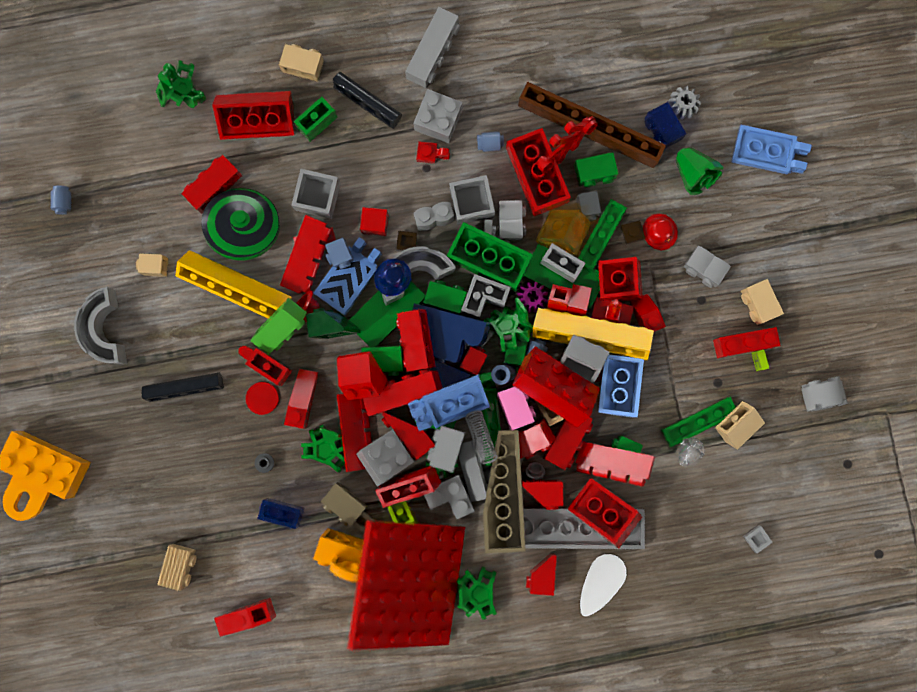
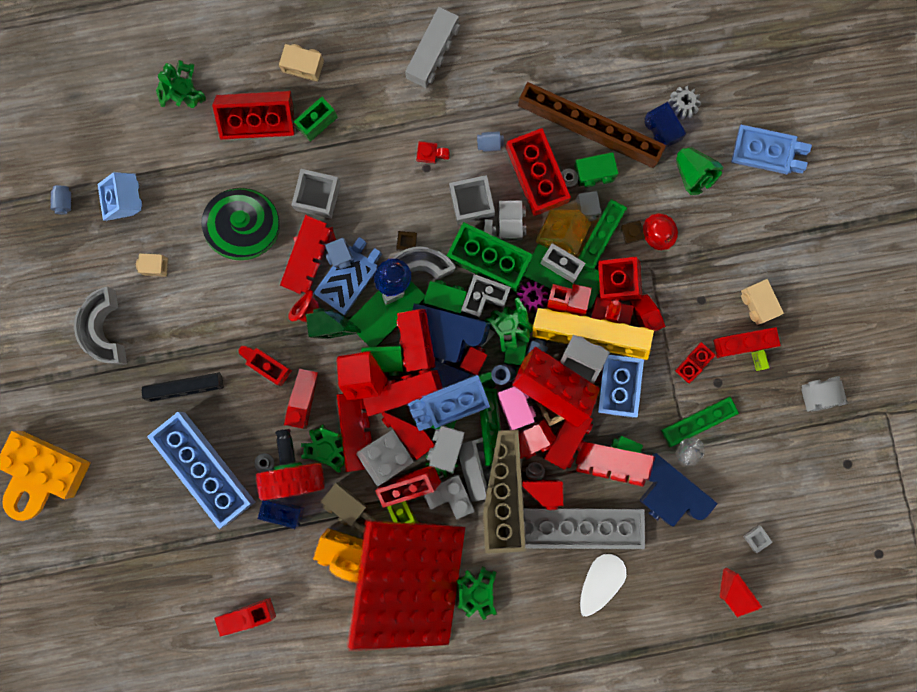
tan brick [157,544,197,591] -> none
yellow brick [175,250,292,318] -> none
red brick [181,155,243,214] -> none
red piece [246,382,279,415] -> none
bright green brick [250,298,307,355] -> none
black brick [333,72,402,129] -> none
red piece [360,207,389,236] -> none
light grey brick [413,89,463,144] -> none
light grey brick [414,202,454,231] -> none
light grey piece [465,411,498,464] -> none
red slope [526,553,557,596] -> none
red plant [537,116,598,173] -> none
red slope [568,478,642,549] -> none
light grey brick [684,246,731,288] -> none
tan brick [715,401,765,450] -> none
none -> light blue slope [98,172,142,221]
none -> light blue brick [147,412,255,529]
none -> red wheel [256,429,325,500]
none -> light grey plate [561,168,578,188]
none -> dark blue brick [640,453,718,526]
none -> red slope [675,342,716,384]
none -> red slope [720,567,762,617]

